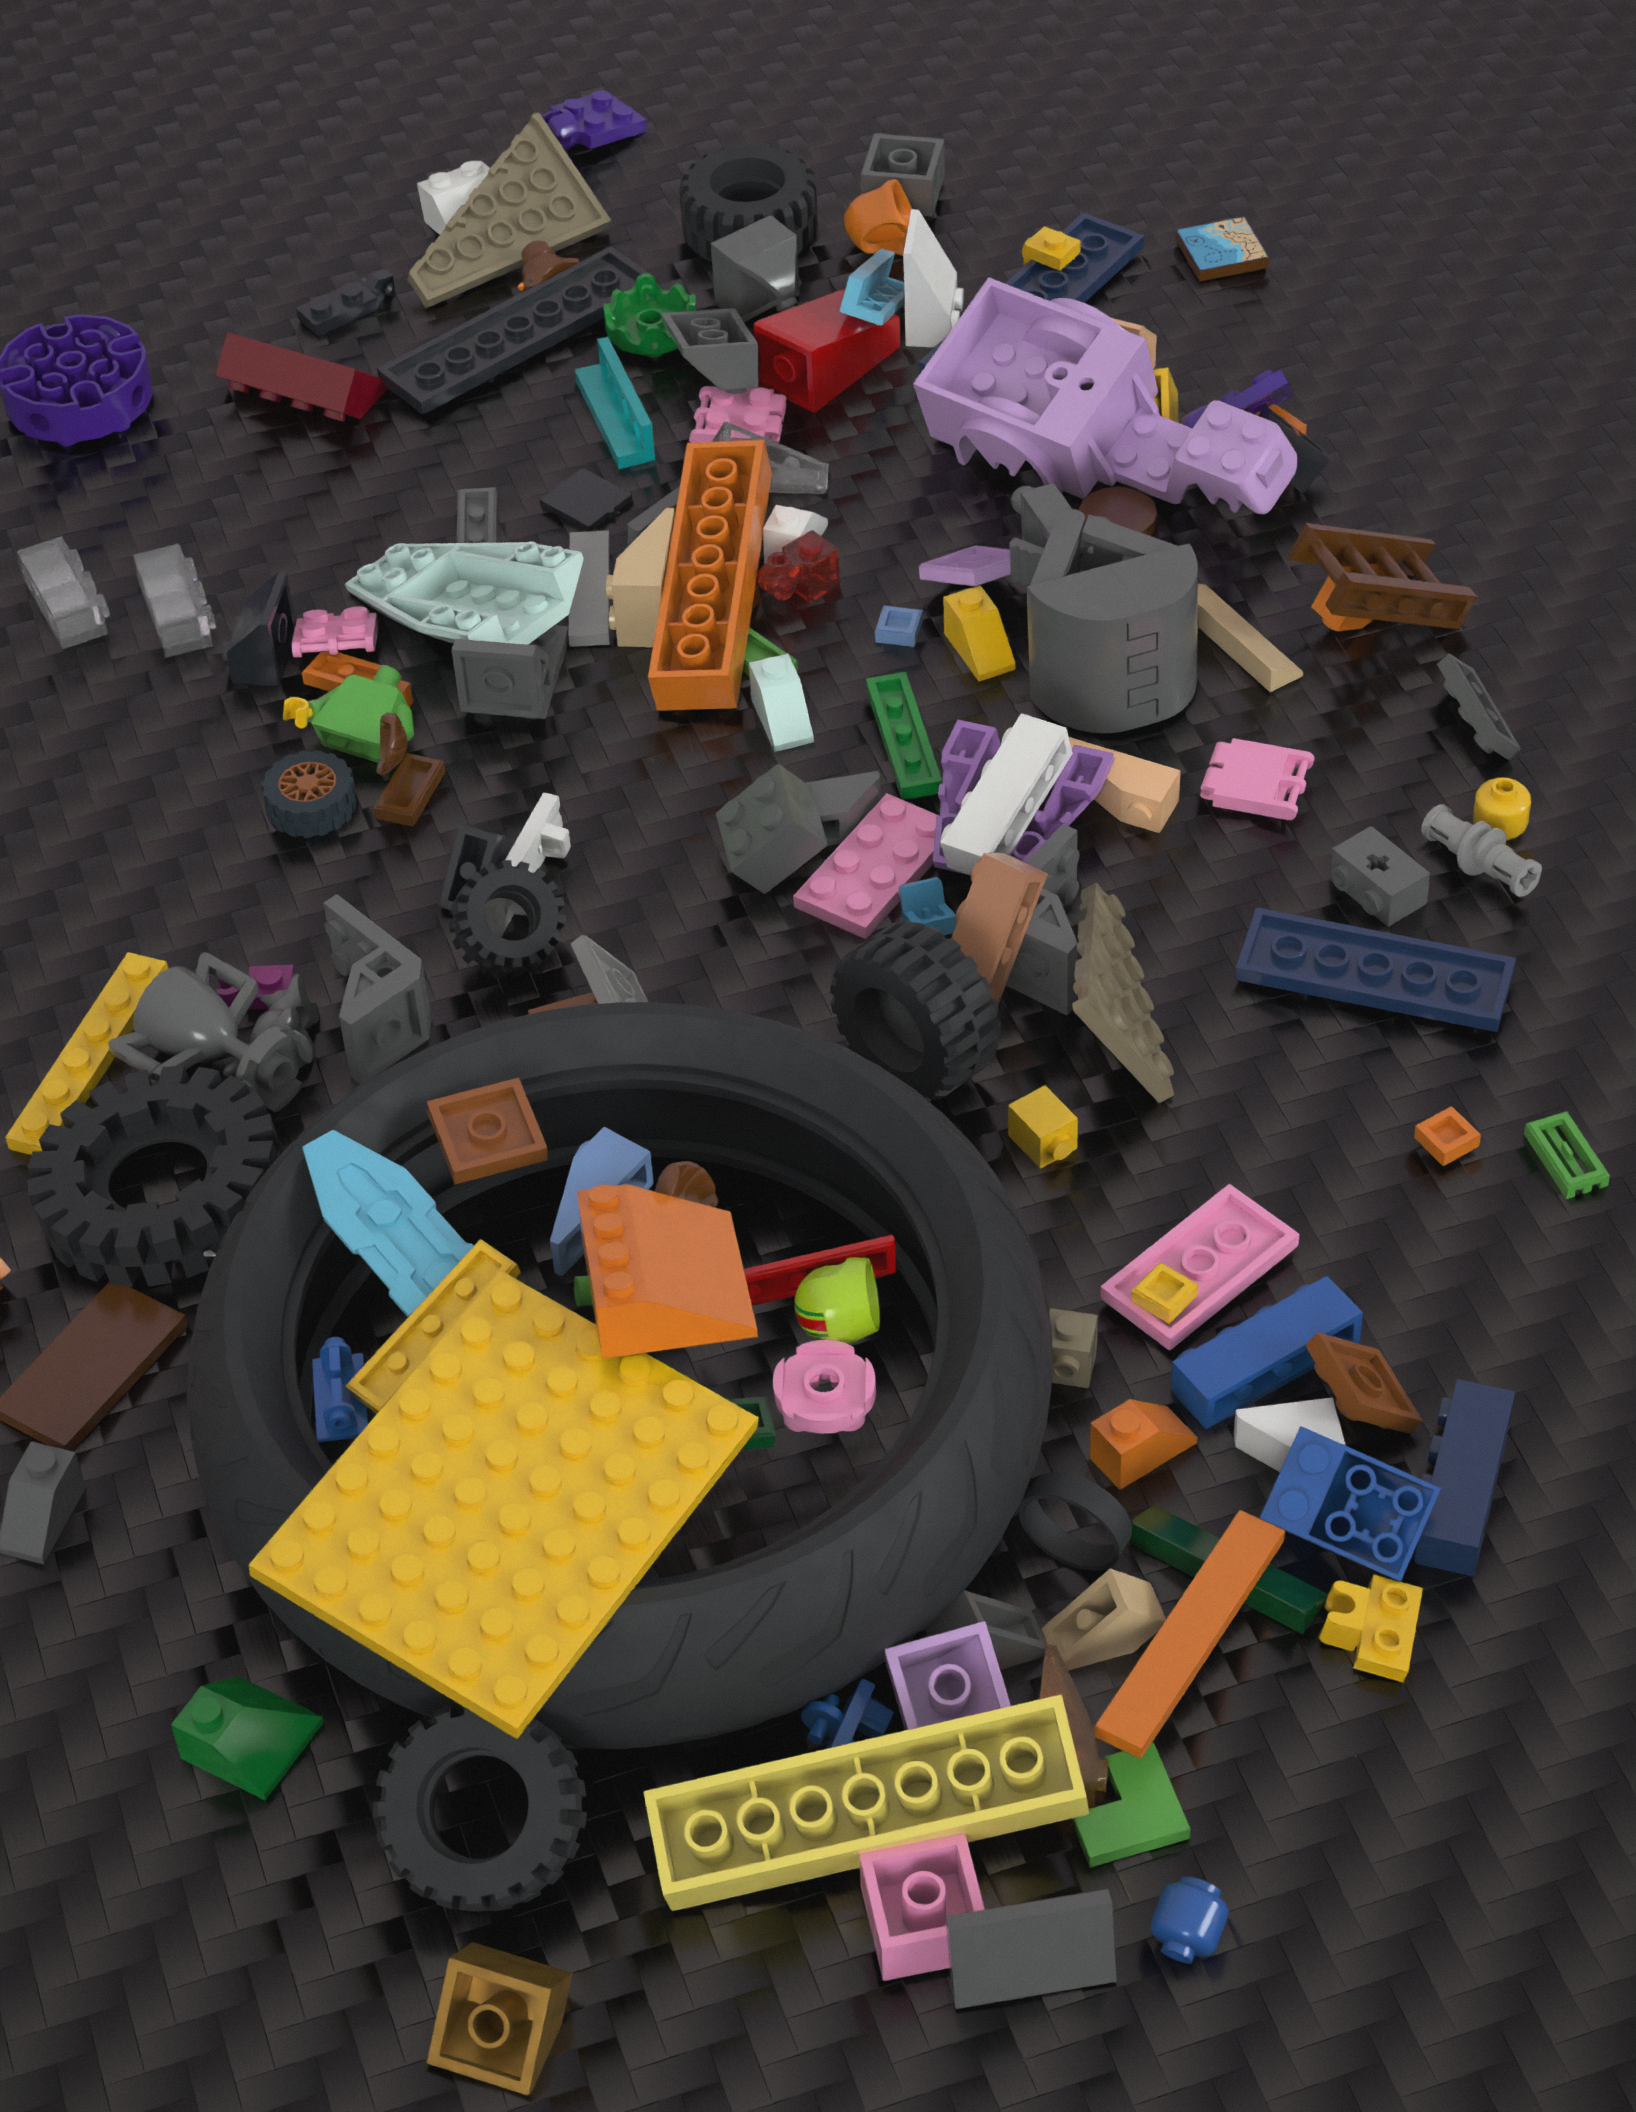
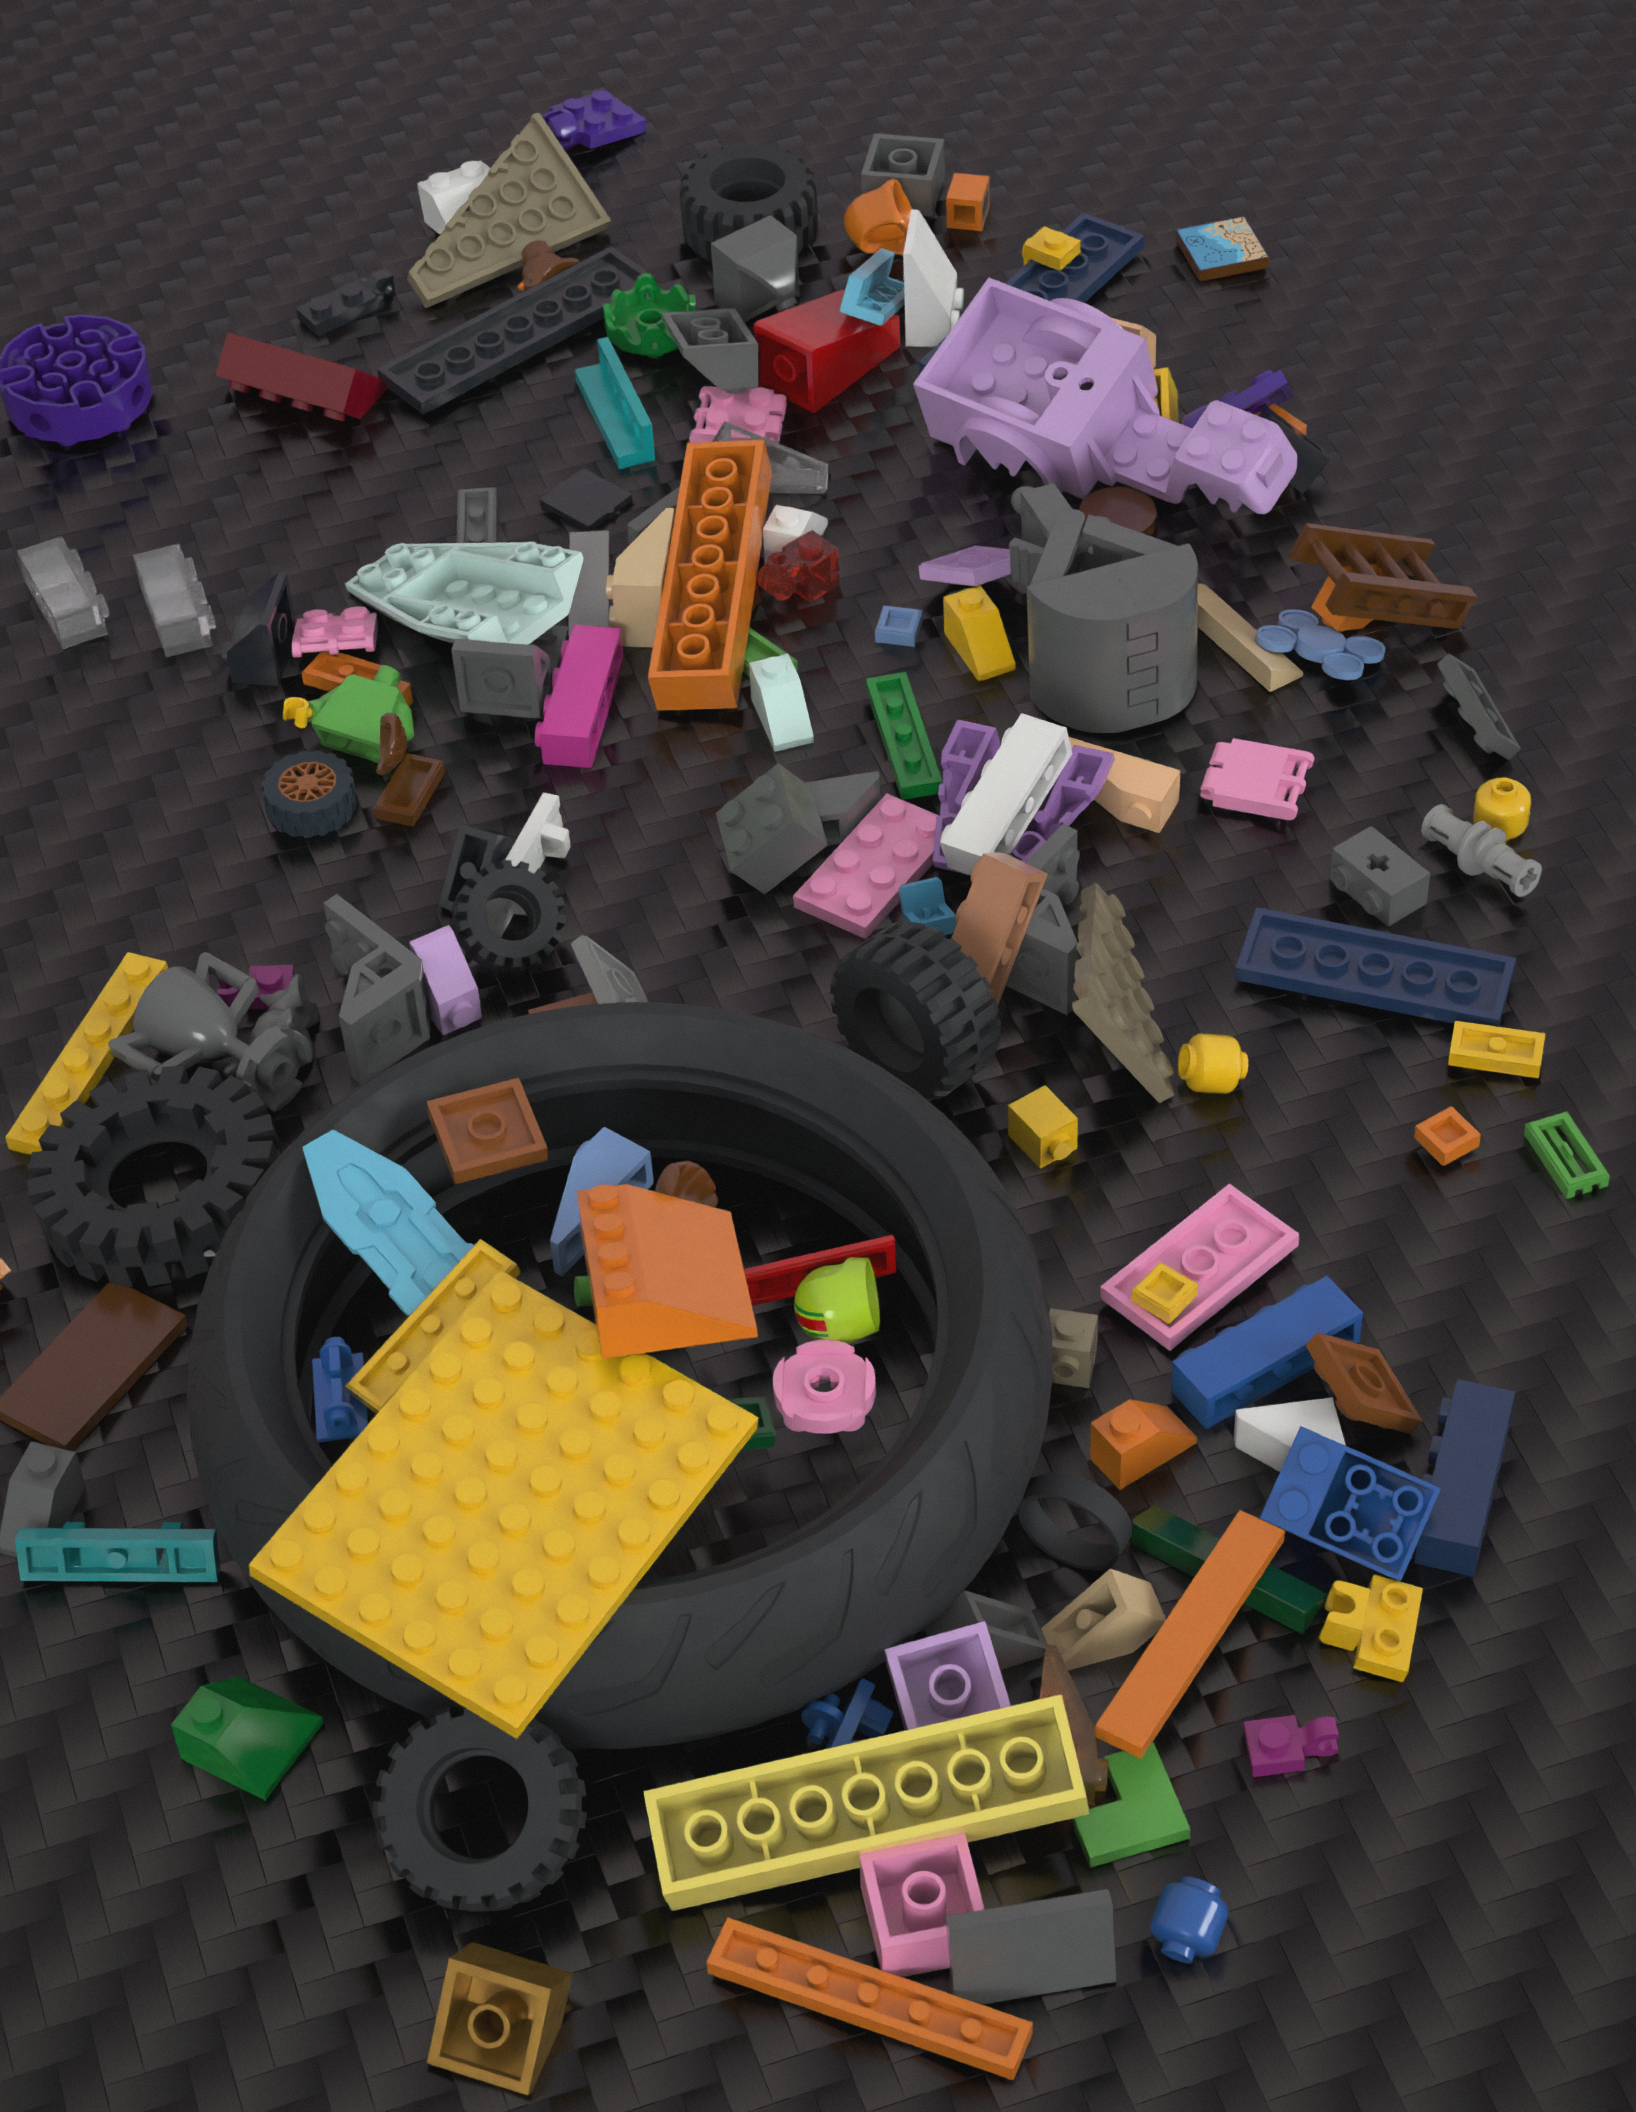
none -> teal hinge [15,1522,221,1582]
none -> lavender slope [409,925,482,1035]
none -> dark pink brick [535,625,624,768]
none -> orange plate [706,1917,1033,2080]
none -> orange brick [946,173,990,231]
none -> yellow head [1178,1033,1248,1094]
none -> magenta plate [1244,1715,1339,1777]
none -> medium blue piece [1255,609,1385,680]
none -> yellow plate [1448,1021,1546,1078]

